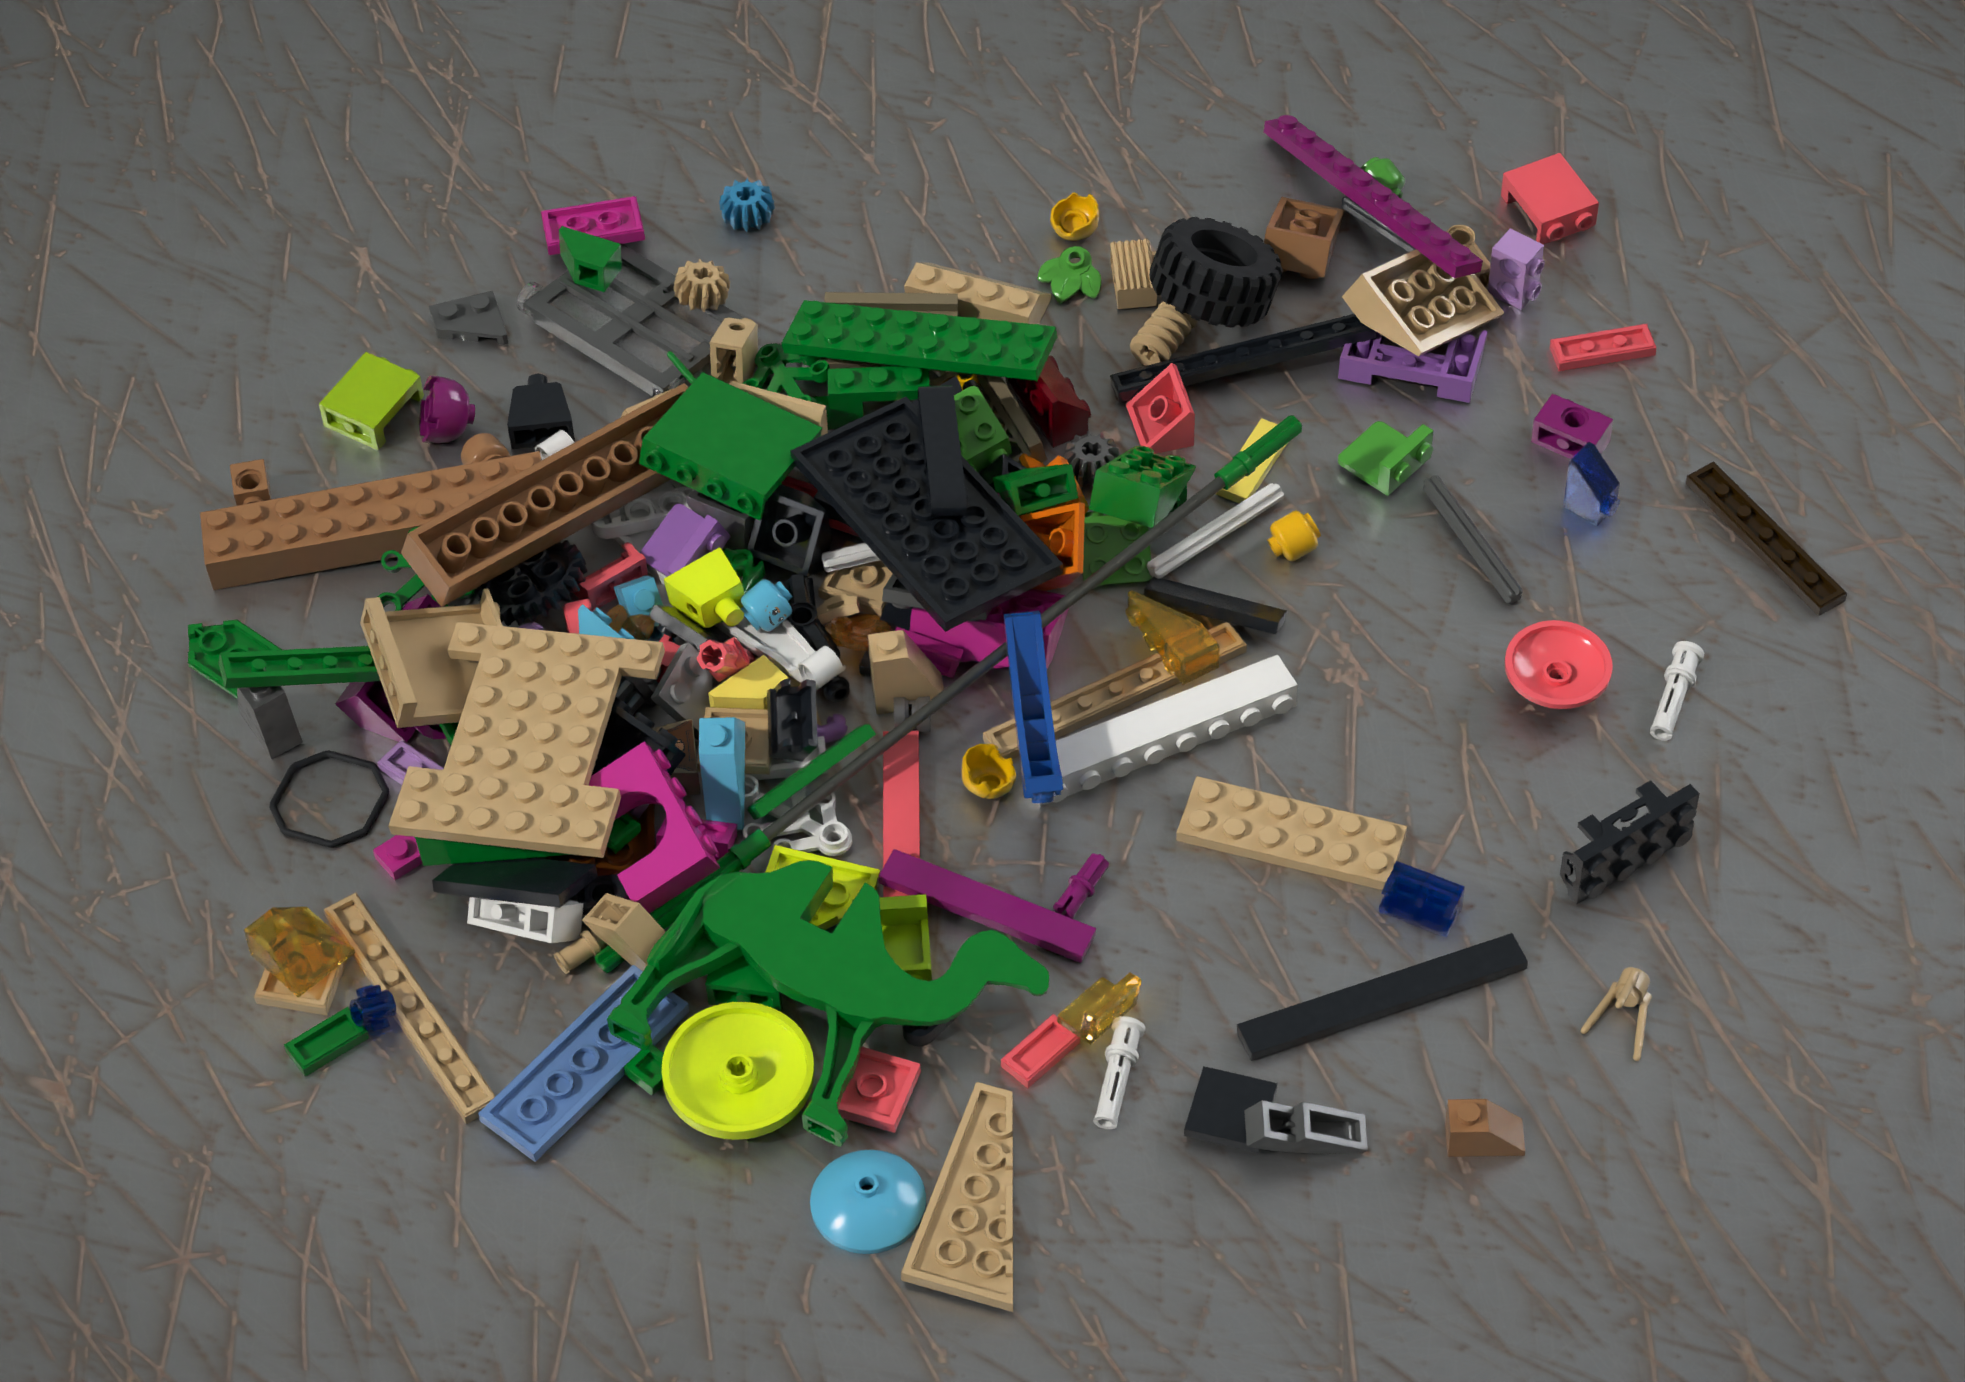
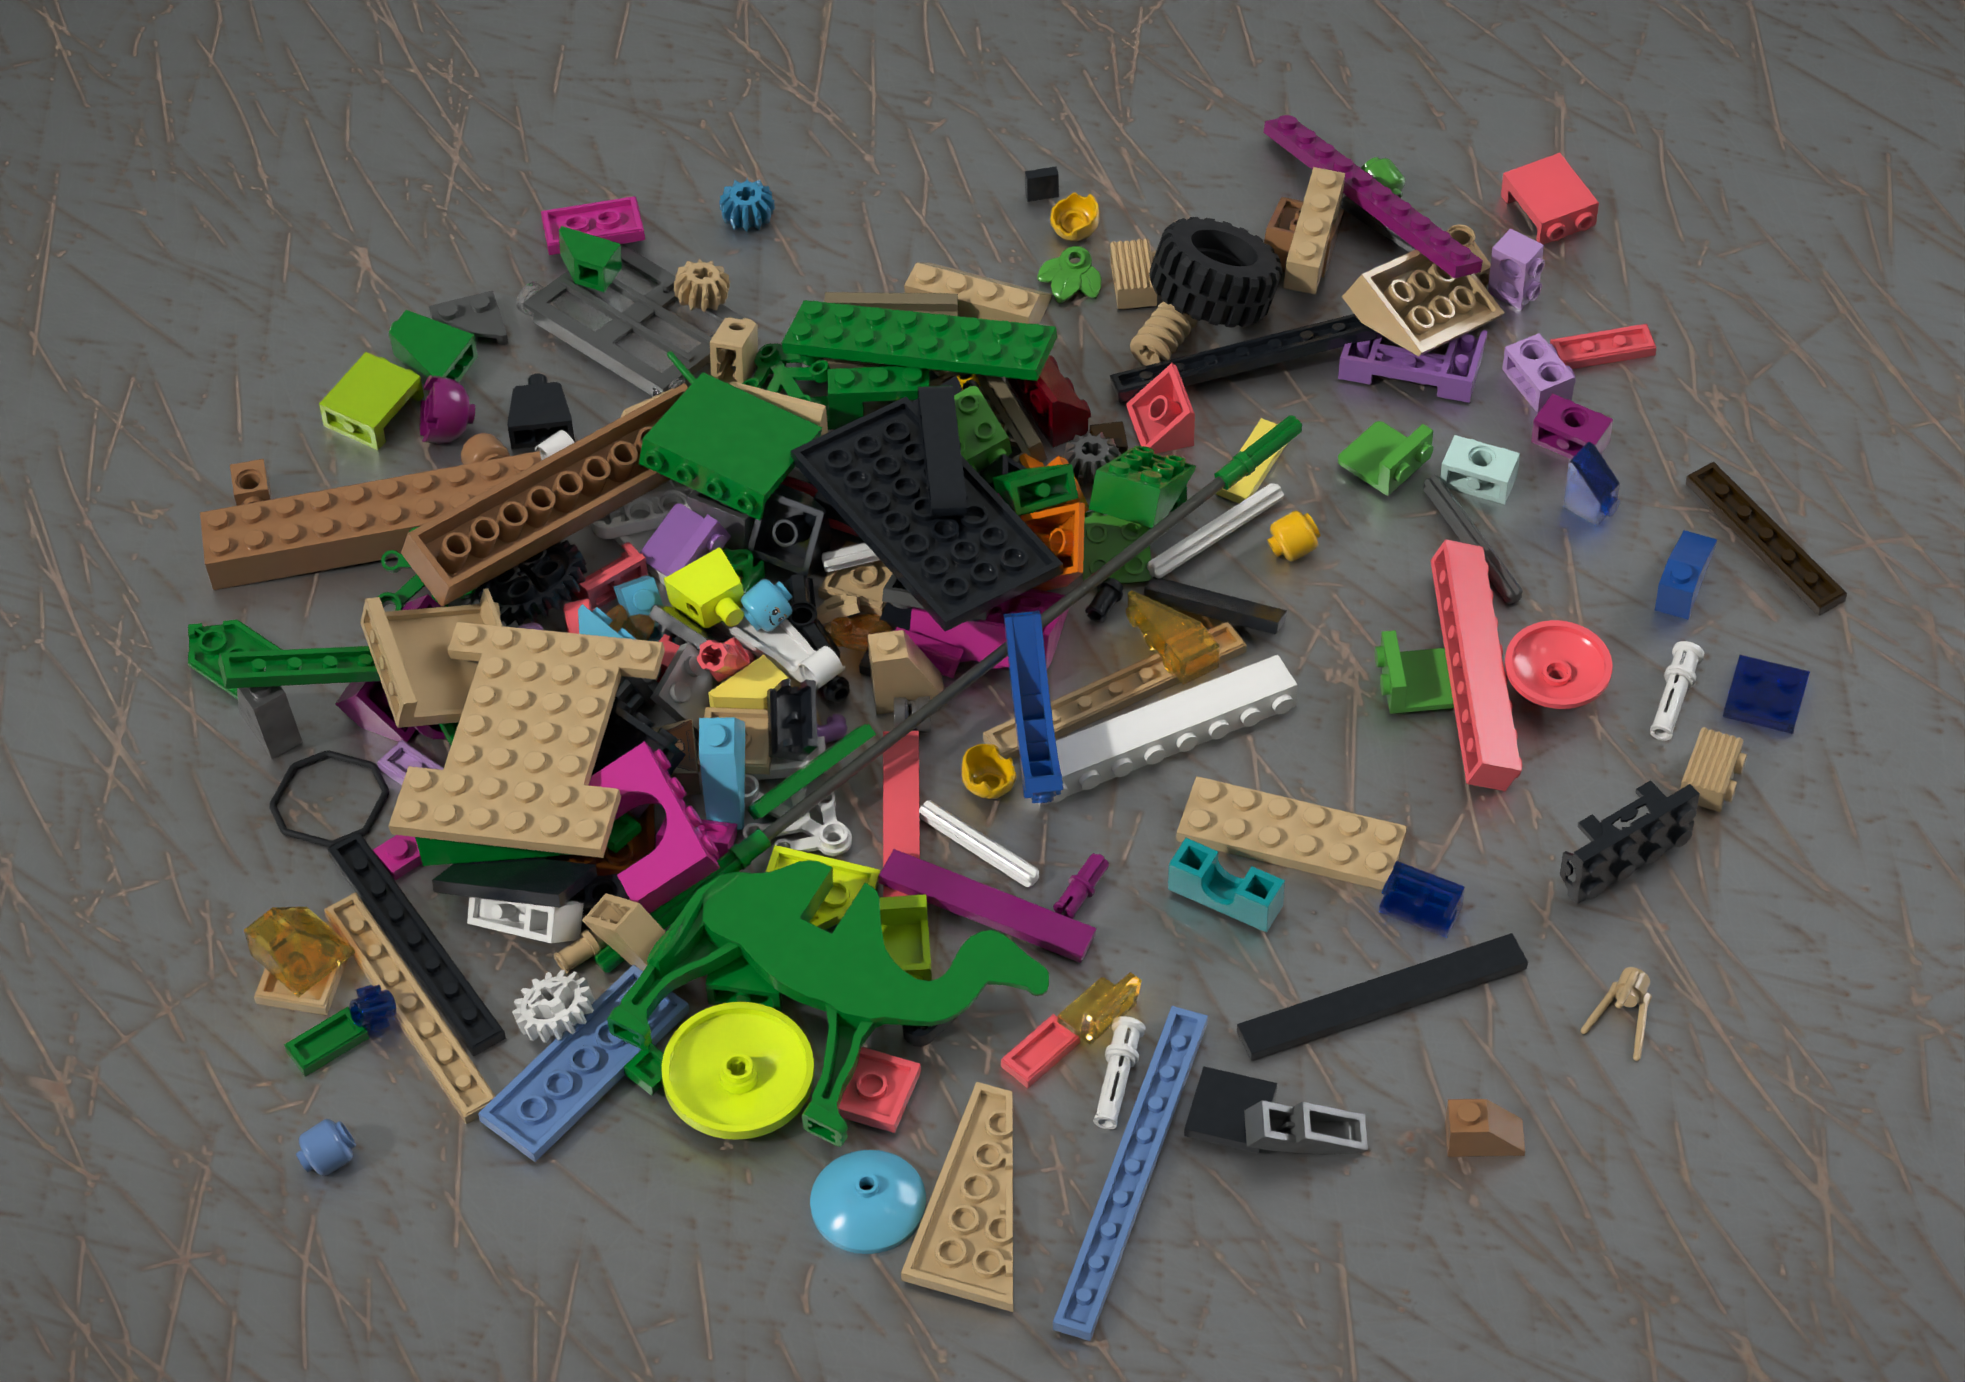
none -> medium blue head [296,1119,356,1176]
none -> black tile [328,832,506,1057]
none -> green slope [389,310,478,385]
none -> white gear [512,970,595,1043]
none -> white axle [919,800,1039,888]
none -> black tile [1025,166,1059,202]
none -> medium blue plate [1053,1006,1208,1341]
none -> black pin [1085,578,1123,623]
none -> dark brown tile [1090,421,1128,454]
none -> teal arch [1168,838,1285,933]
none -> tan arch [1284,167,1345,294]
none -> bright green bracket [1375,630,1454,714]
none -> coral brick [1430,539,1522,791]
none -> light aqua brick [1440,435,1520,505]
none -> lavender brick [1502,333,1576,414]
none -> blue slope [1655,530,1717,620]
none -> tan brick [1680,727,1747,812]
none -> clear blue plate [1723,655,1810,734]

